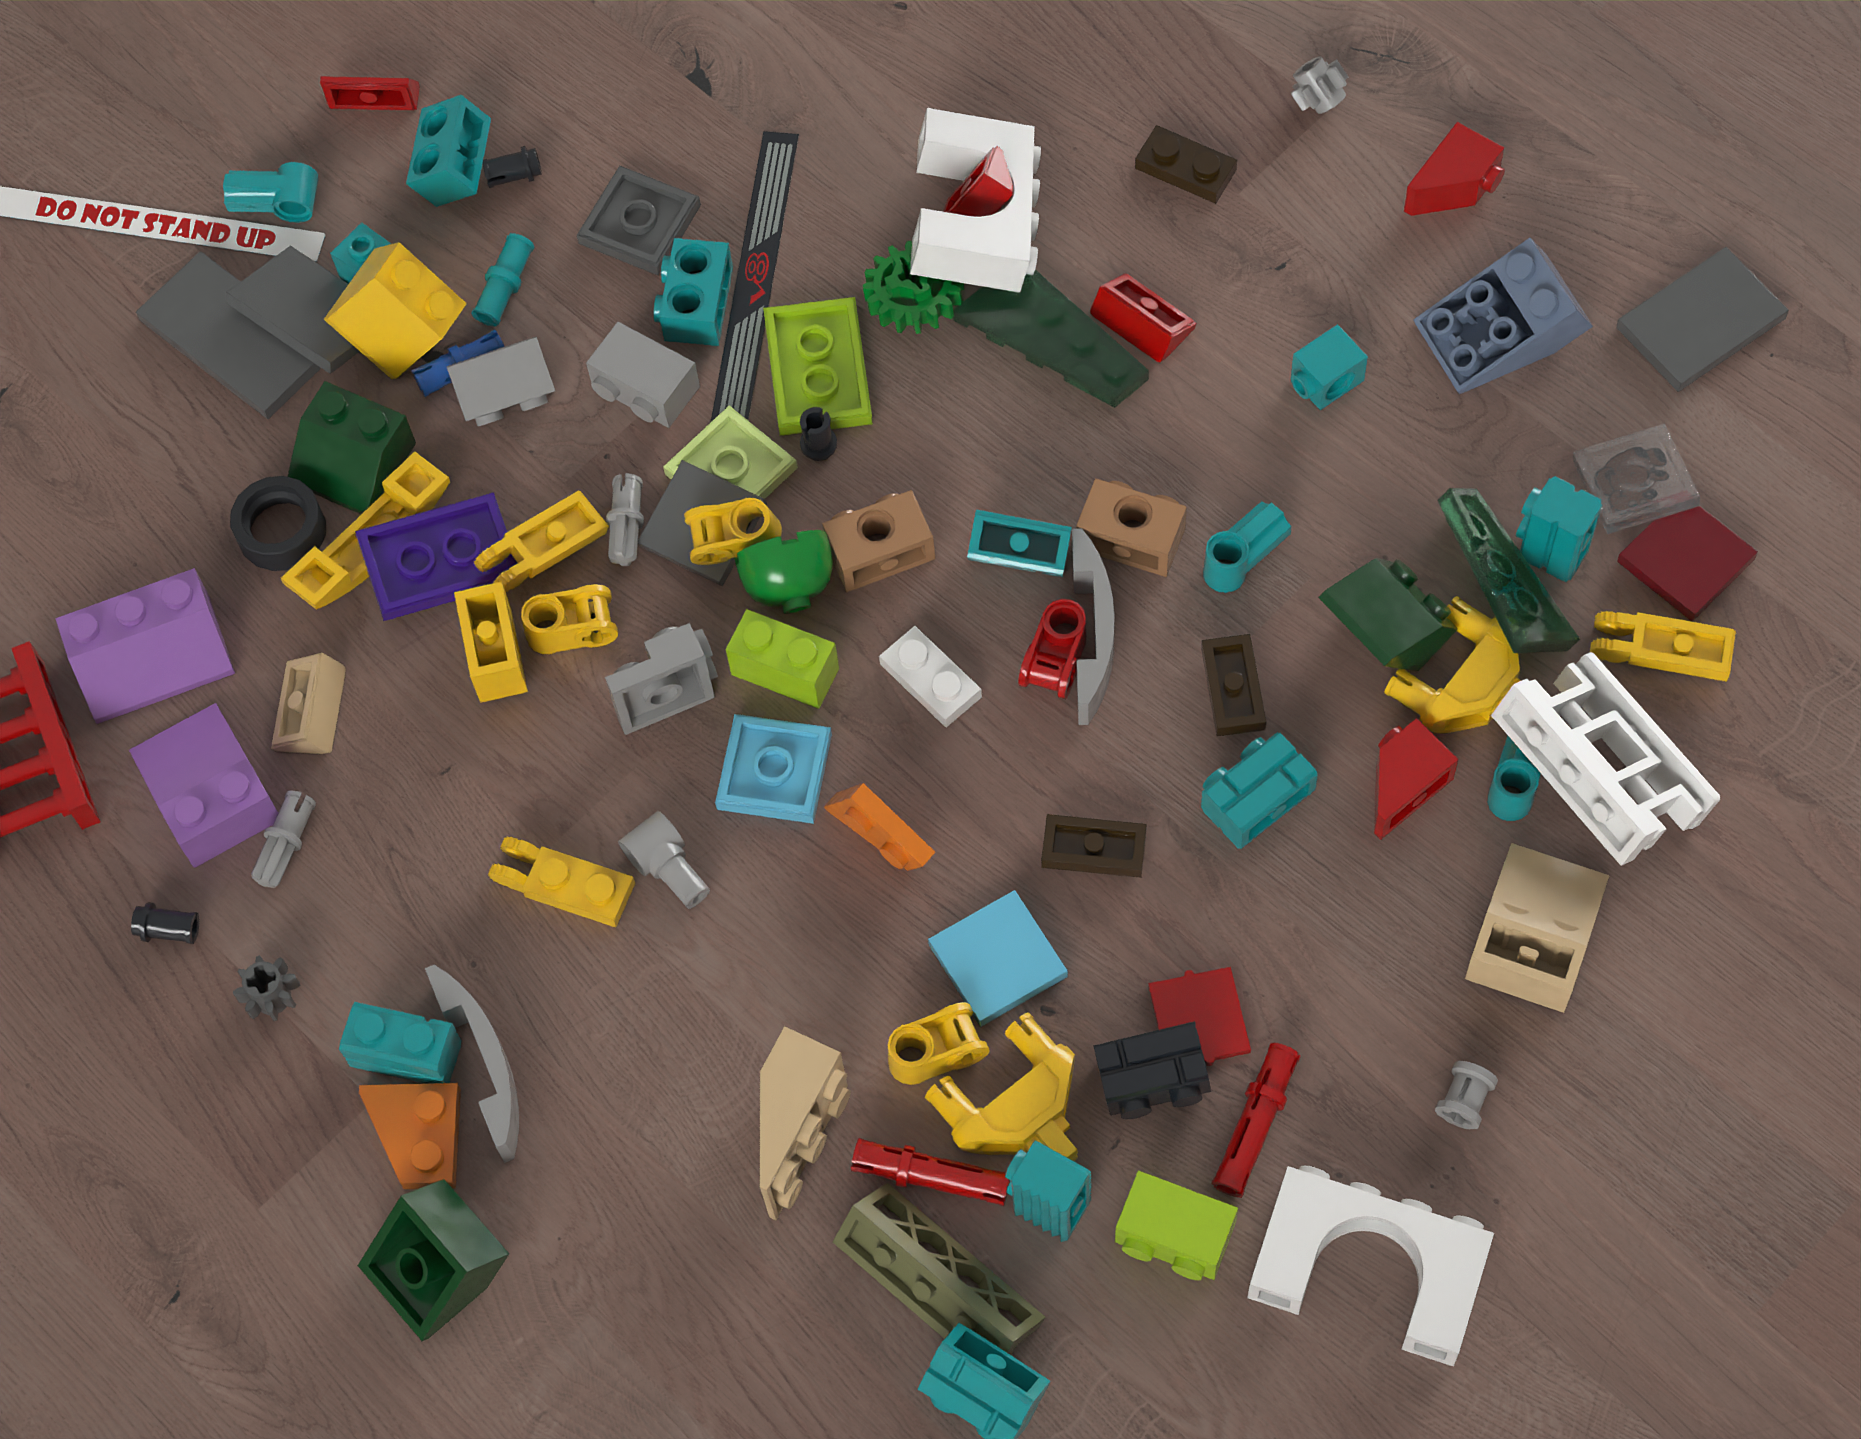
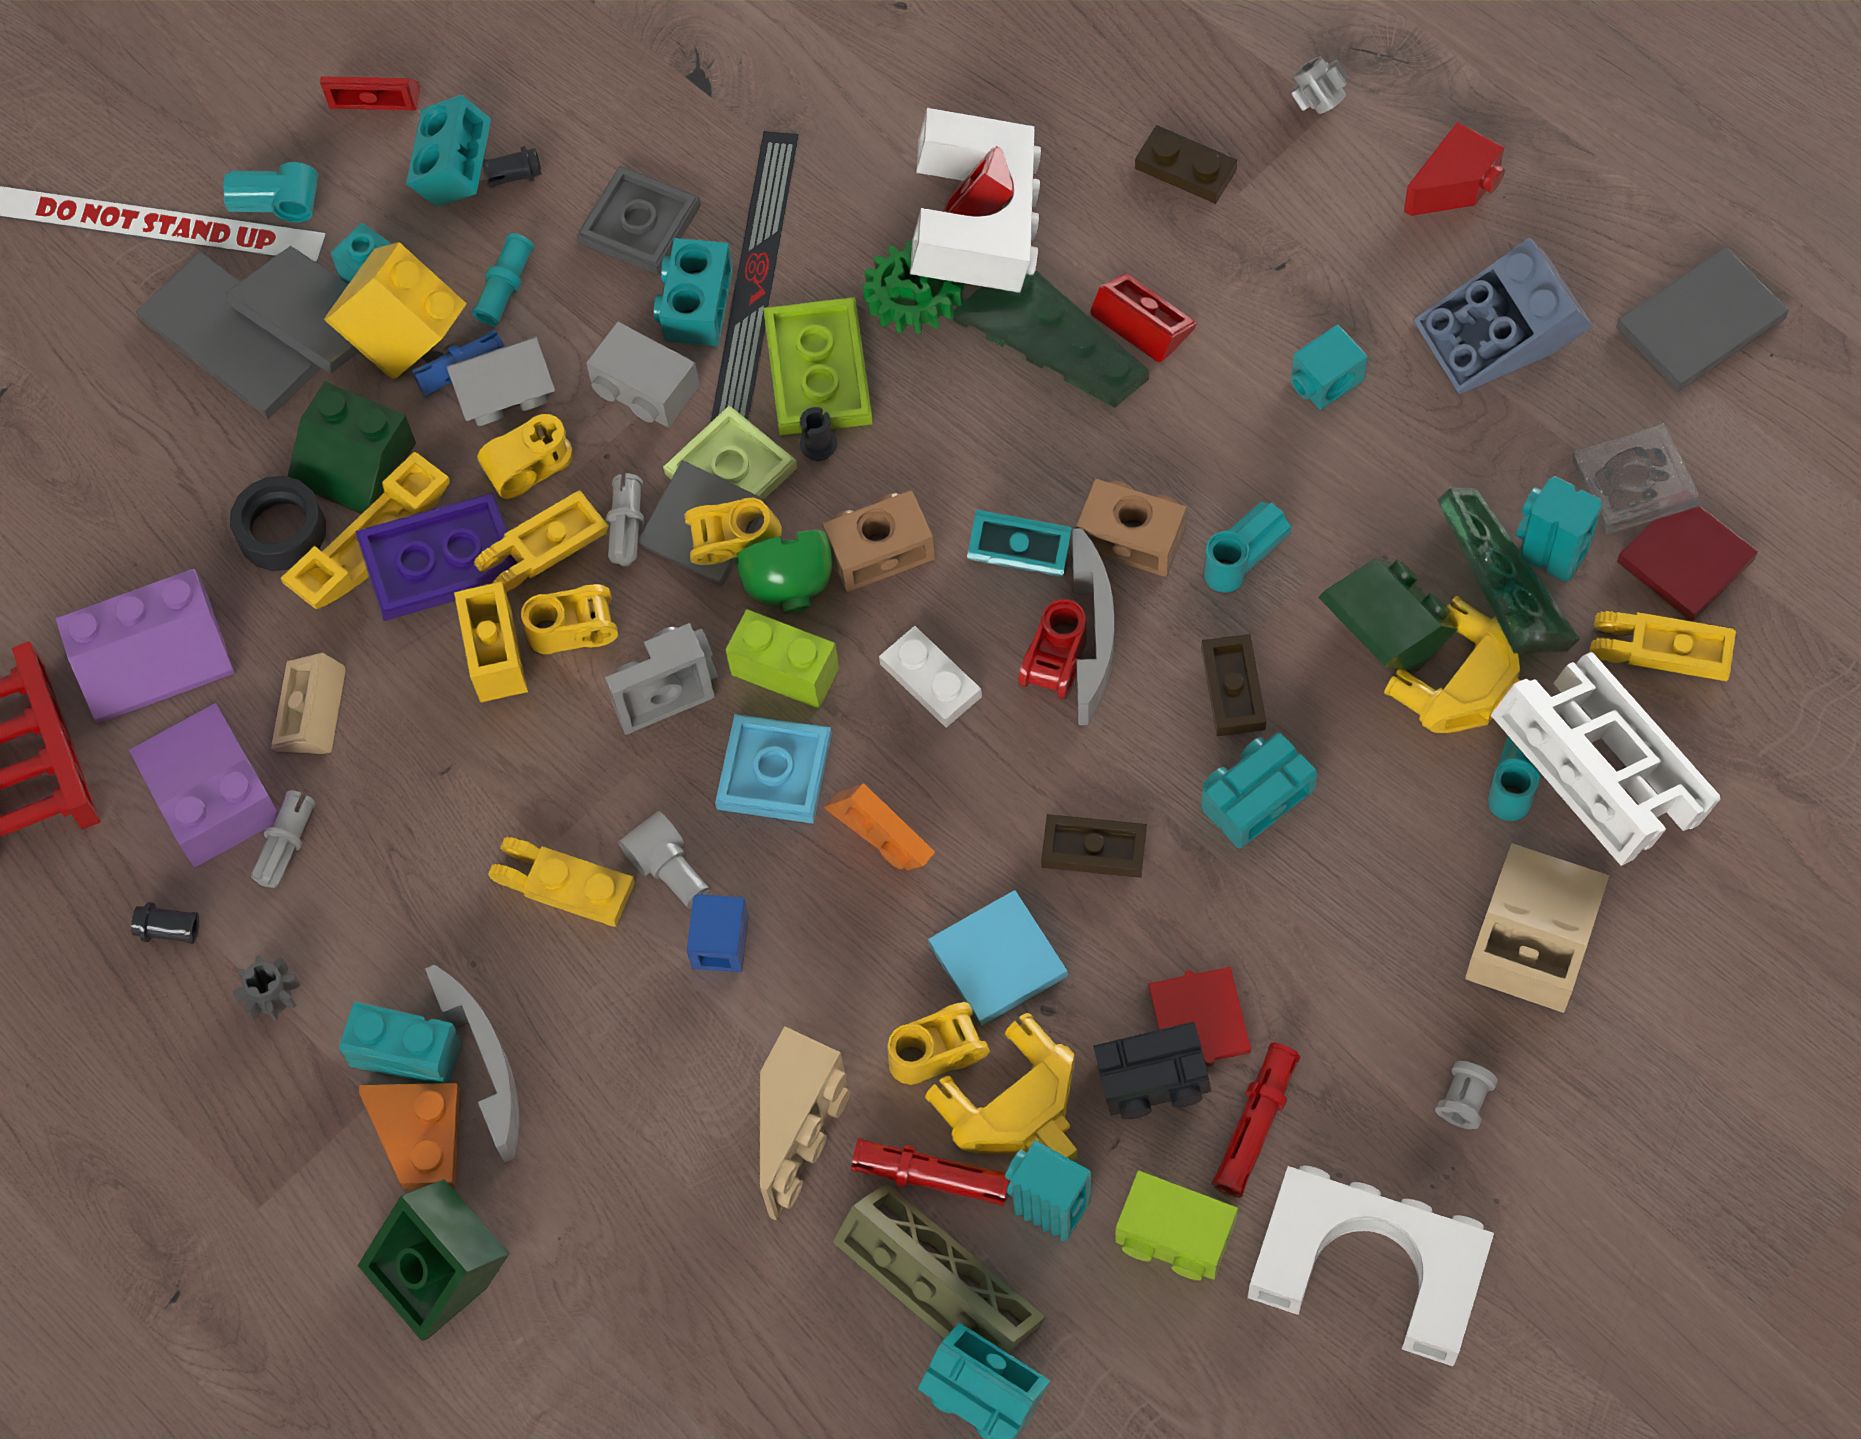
red slope [1374,718,1459,840] -> none
none -> yellow piece [477,414,573,499]
none -> blue panel [687,894,749,972]

